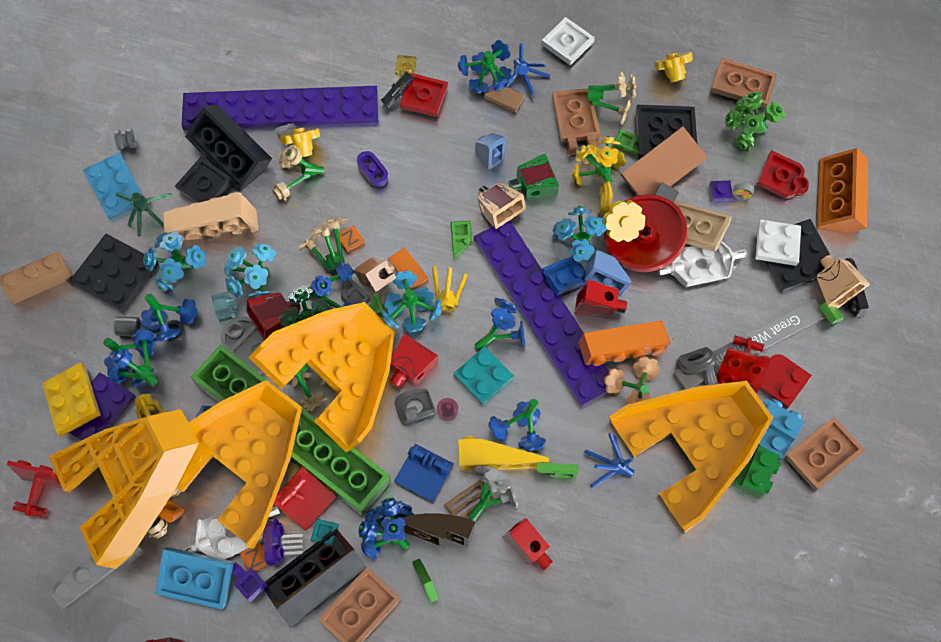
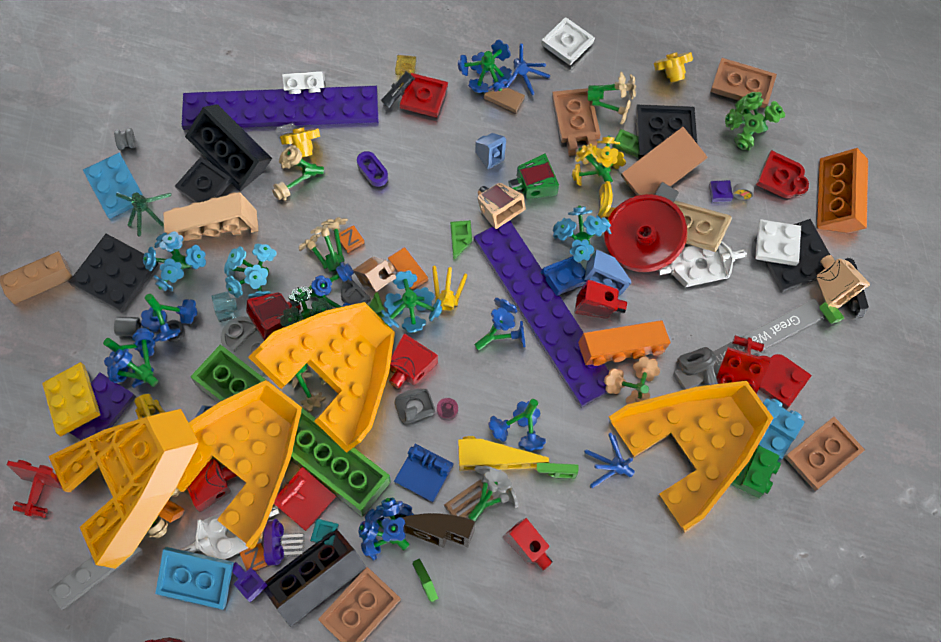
teal plate [453,346,514,406] -> none
yellow plant [603,200,645,242] -> none
none -> red torso [187,459,237,512]
none -> white plate [282,72,325,94]

